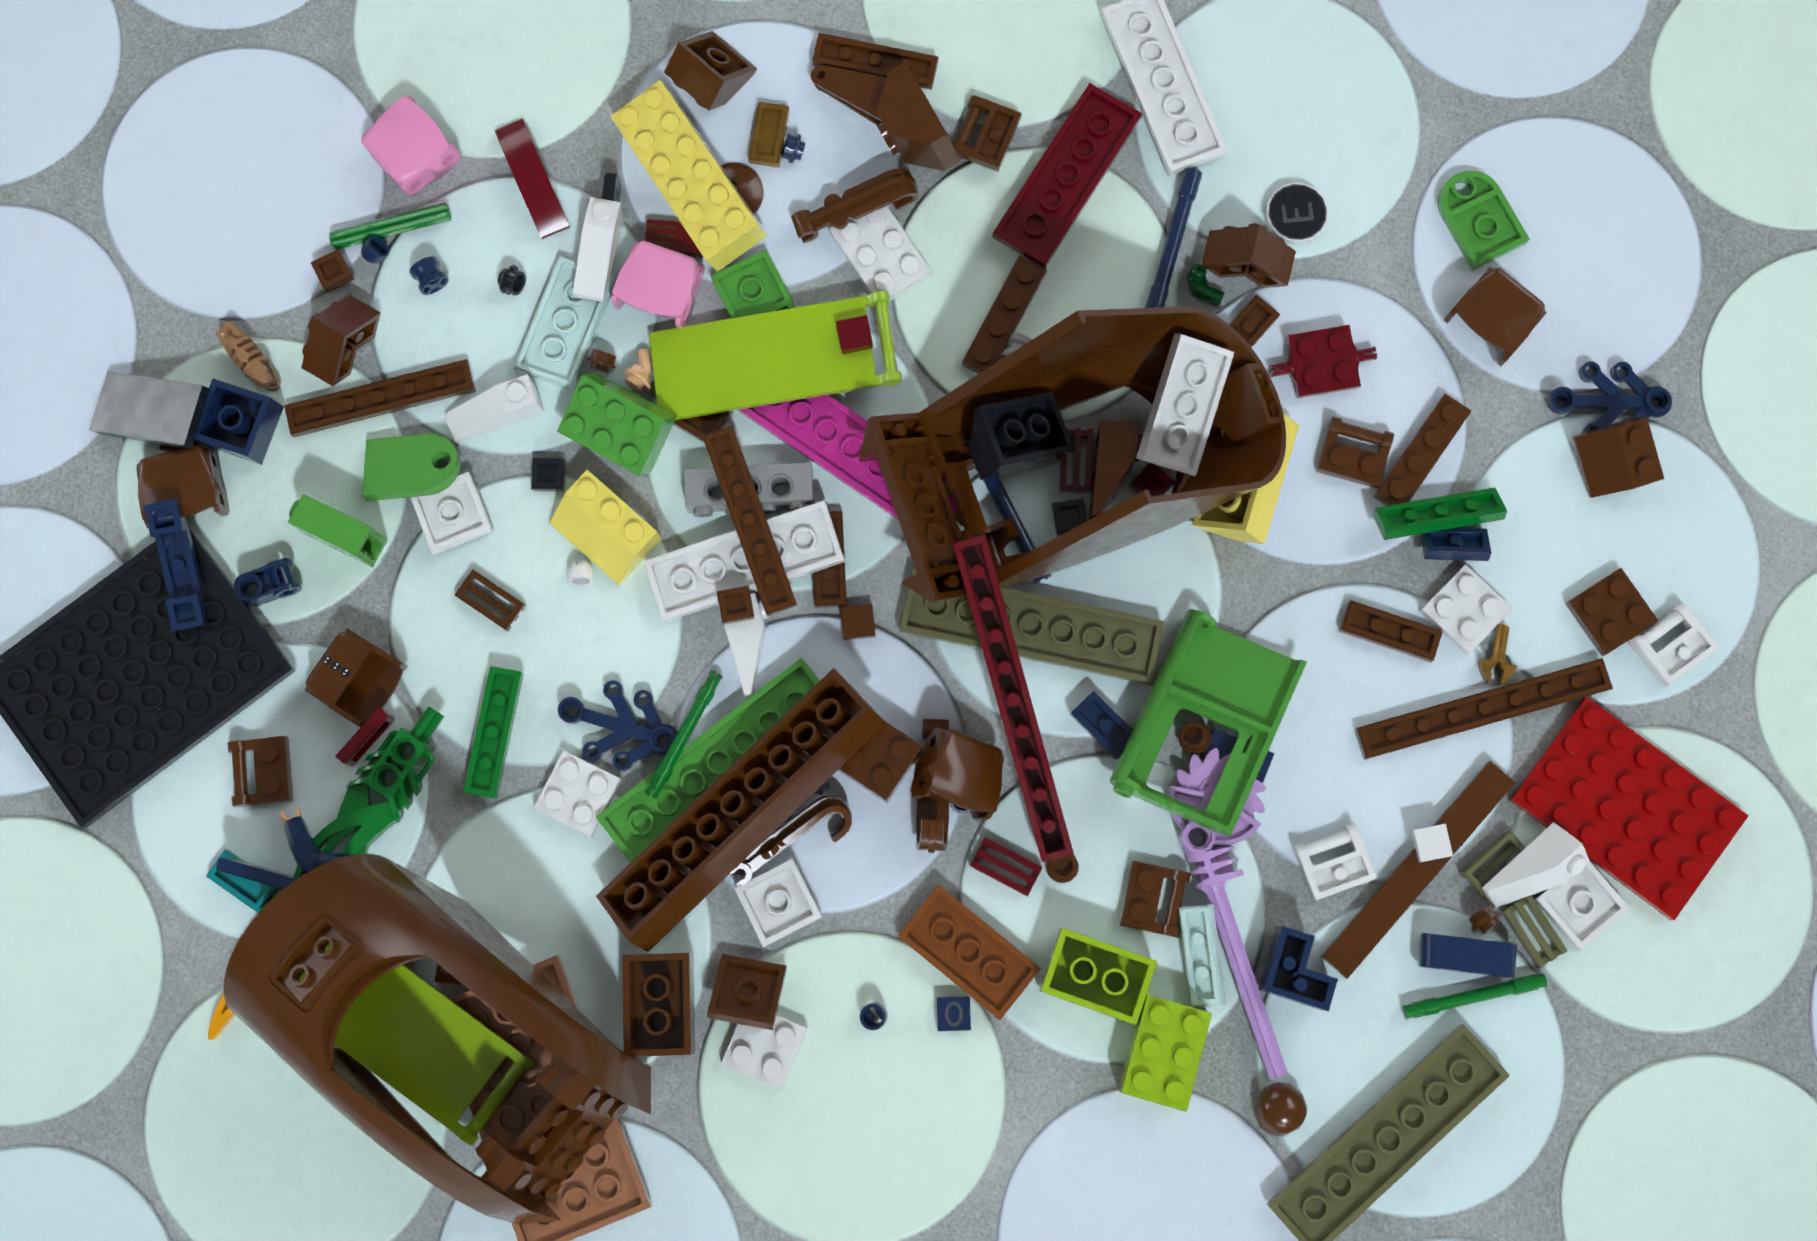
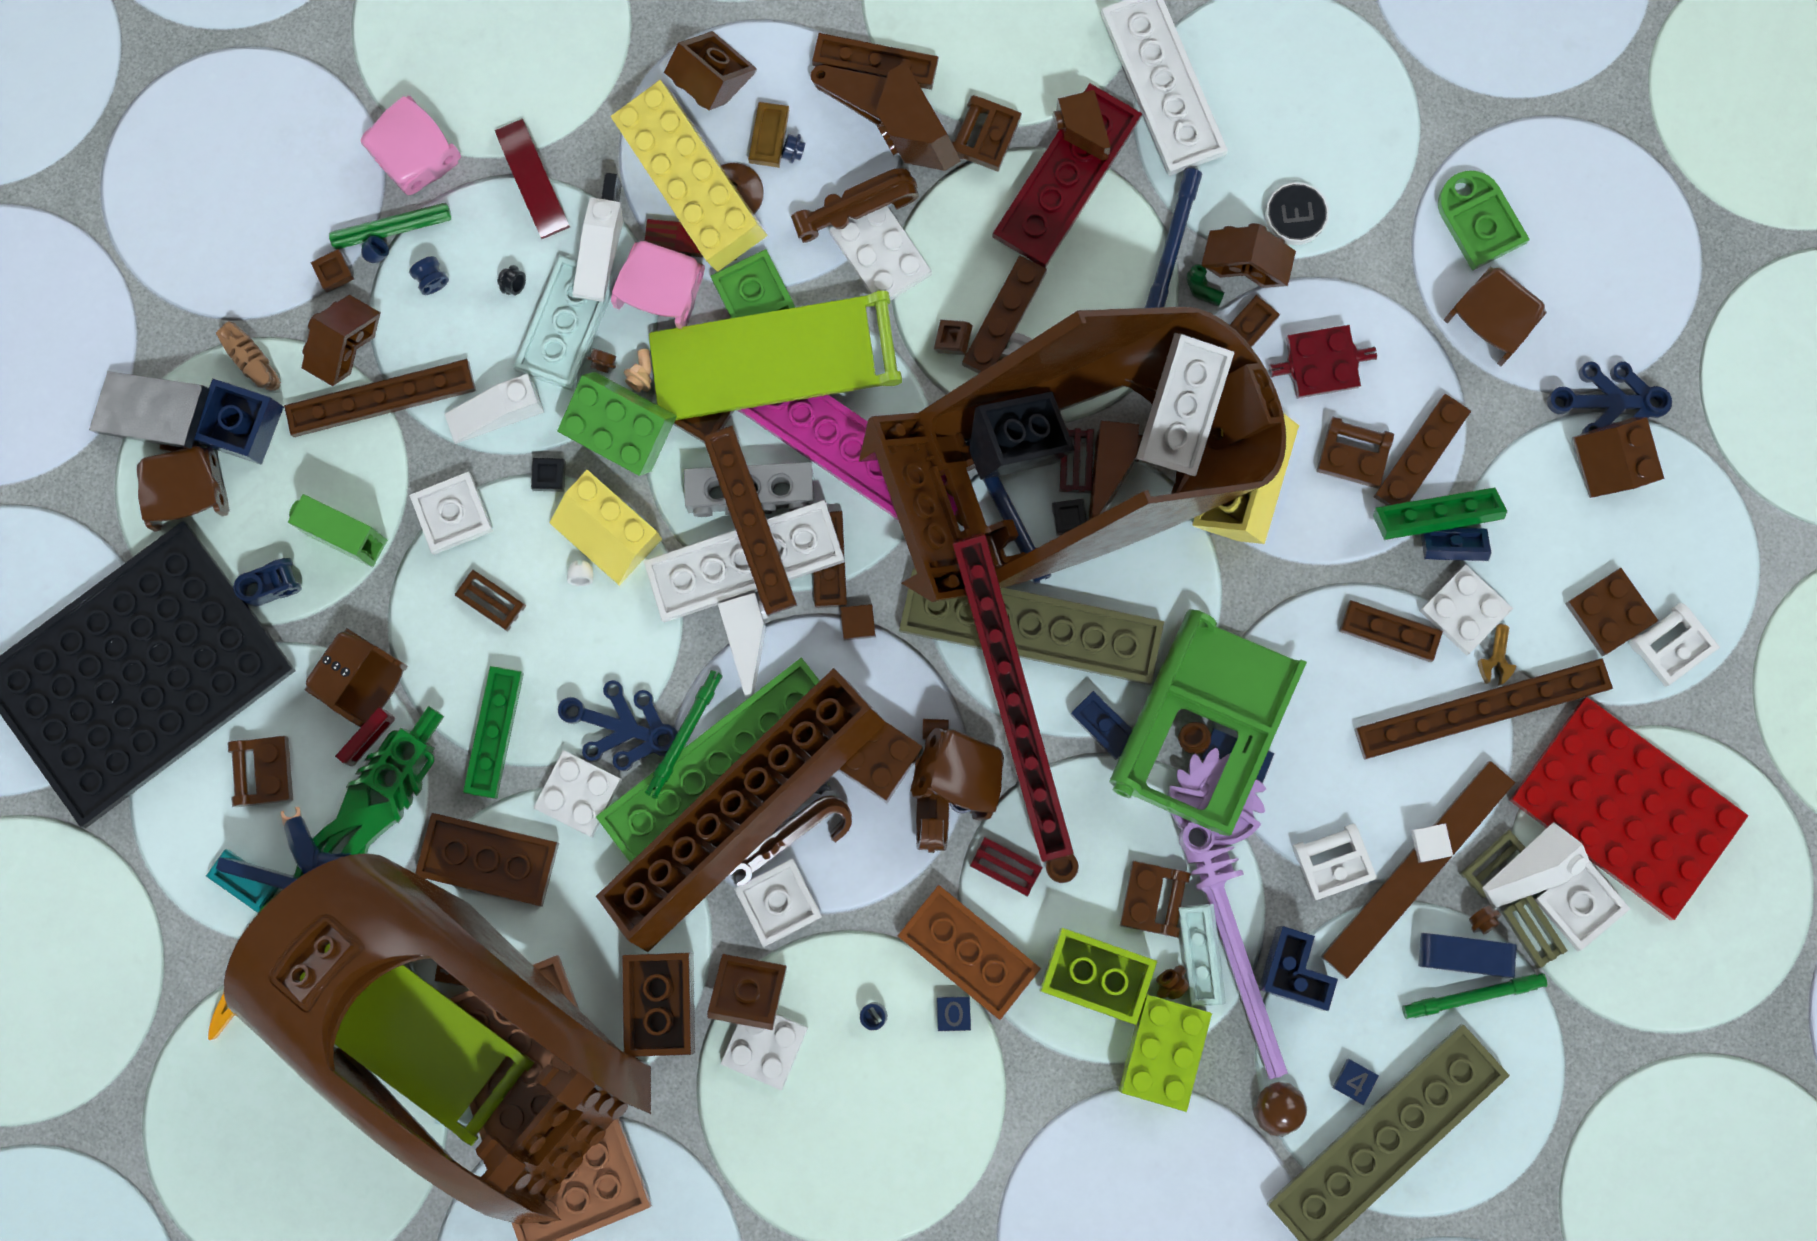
dark blue slope [144,499,206,632] -> none
bright green tile [362,434,461,501] -> none
reddish brown tile [717,585,755,625] -> none
dark red tile [836,315,874,354] -> none
dark red tile [1129,463,1175,496] -> none
none -> reddish brown plate [415,813,559,907]
none -> reddish brown tile [934,320,973,355]
none -> reddish brown slope [1053,90,1111,161]
none -> reddish brown plate [1156,965,1189,1000]
none -> dark blue tile [1332,1059,1379,1105]

